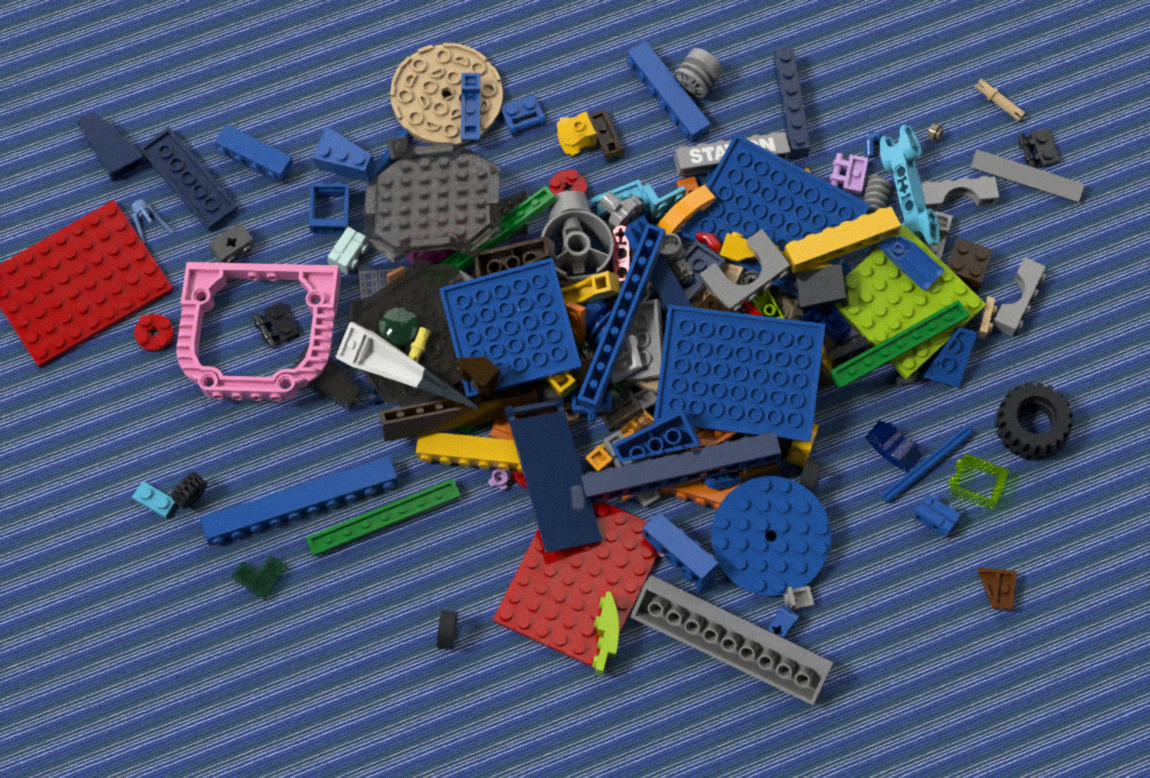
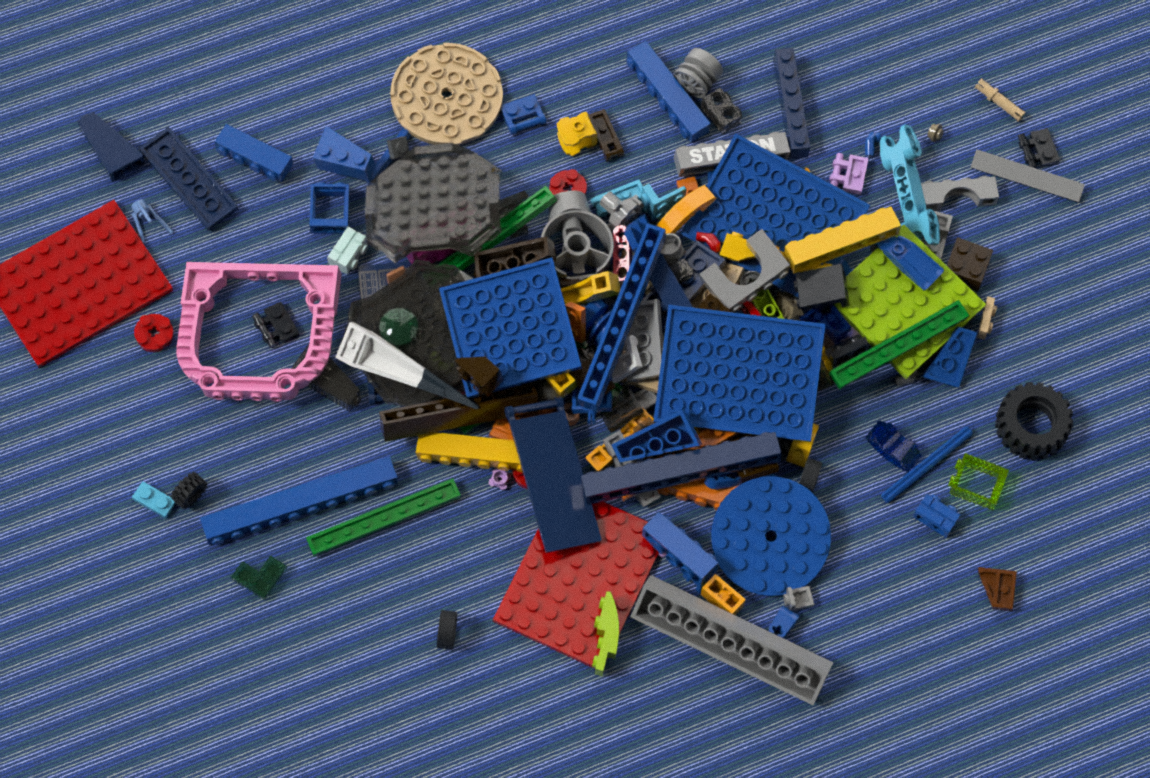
dark grey brick [208,222,254,263] -> none
light yellow pin [408,327,431,363] -> none
blue slope [461,73,480,141] -> none
light grey piece [863,175,892,215] -> none
light grey arch [992,257,1046,337] -> none
none -> clear smoke brick [701,88,742,135]
none -> light orange brick [701,574,746,615]

